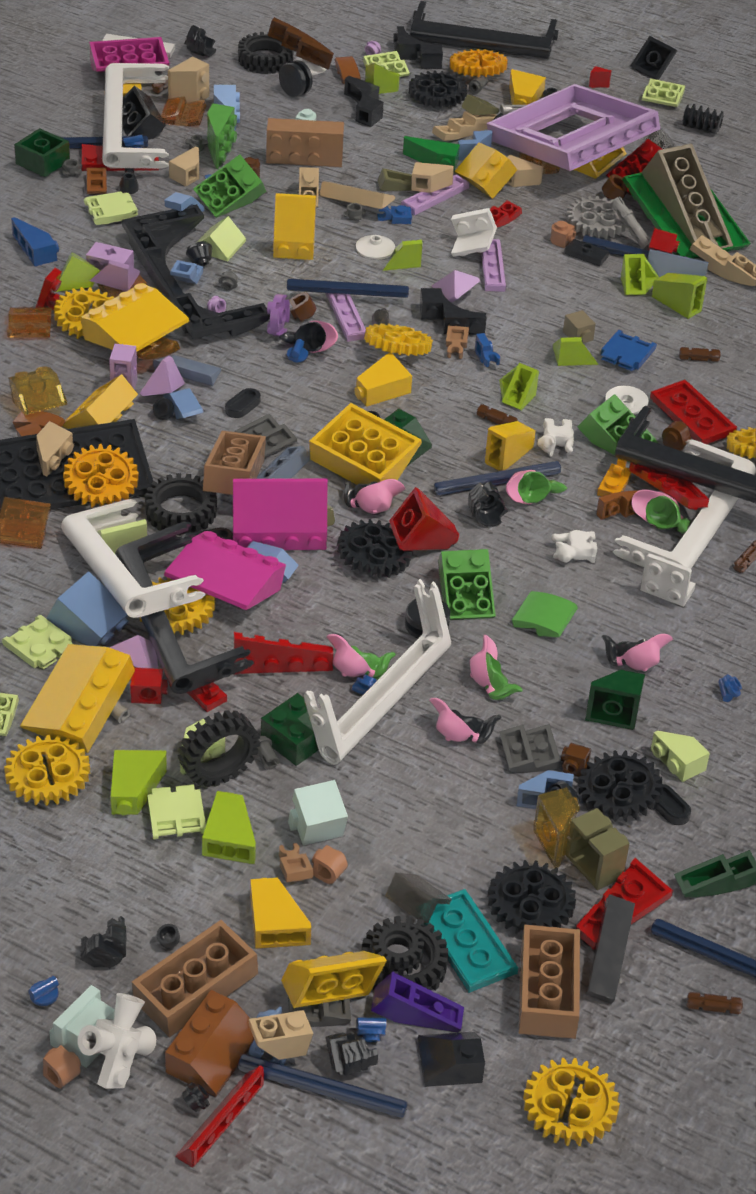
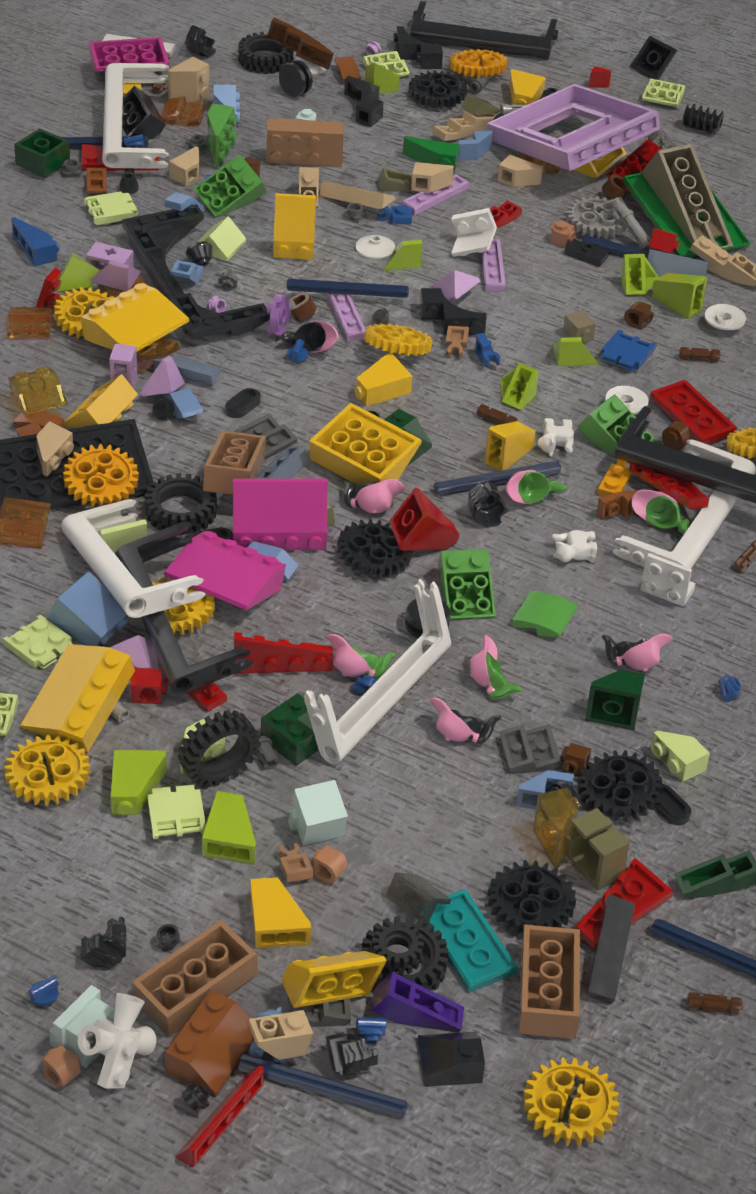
yellow slope [454,143,518,199] -> none
none -> reddish brown plate [624,302,654,330]
none -> white dish [705,304,746,330]

